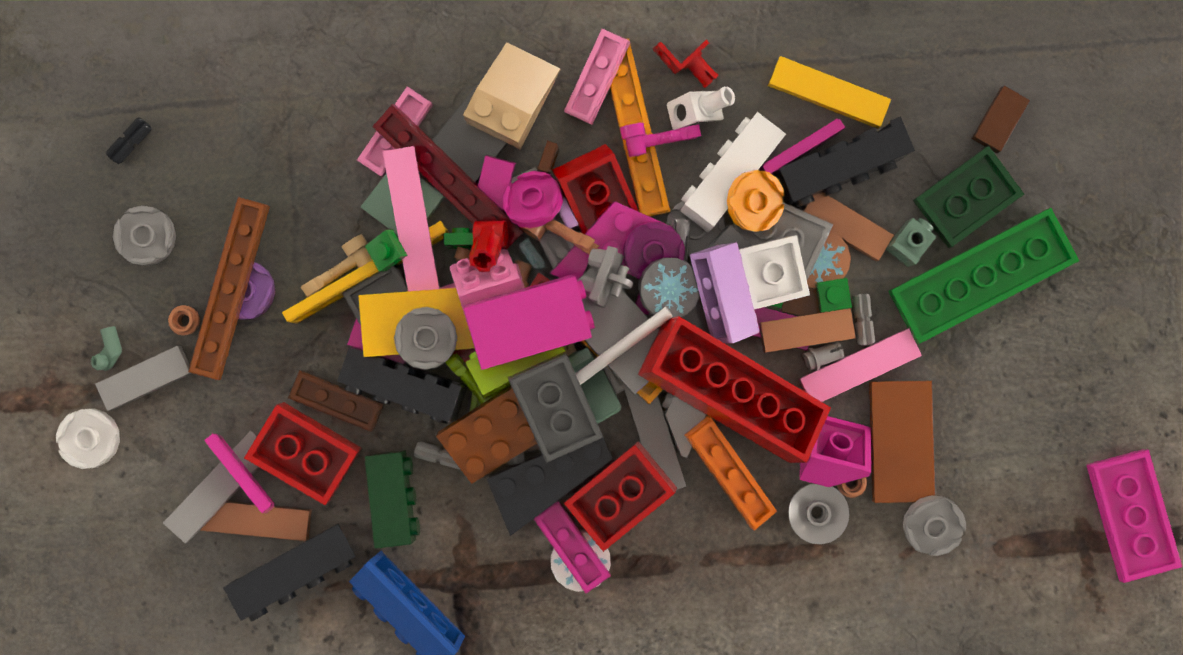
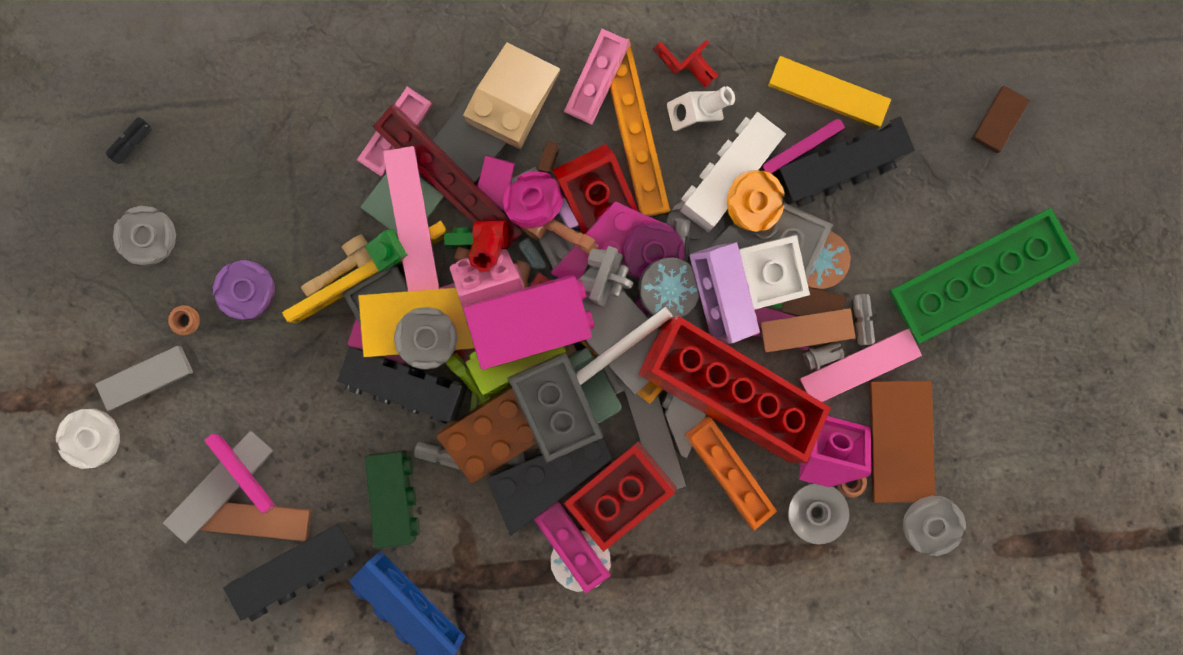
sand green arm [91,326,122,371] -> none
dark orange tile [188,197,270,380] -> none
red brick [244,402,362,505] -> none
reddish brown tile [288,370,384,432] -> none
dark pink brick [620,123,701,157] -> none
nougat tile [803,192,894,262] -> none
green plate [815,278,852,313] -> none
sand green brick [886,218,937,267] -> none
dark green plate [913,146,1024,248] -> none
dark pink tile [1086,449,1182,583] -> none

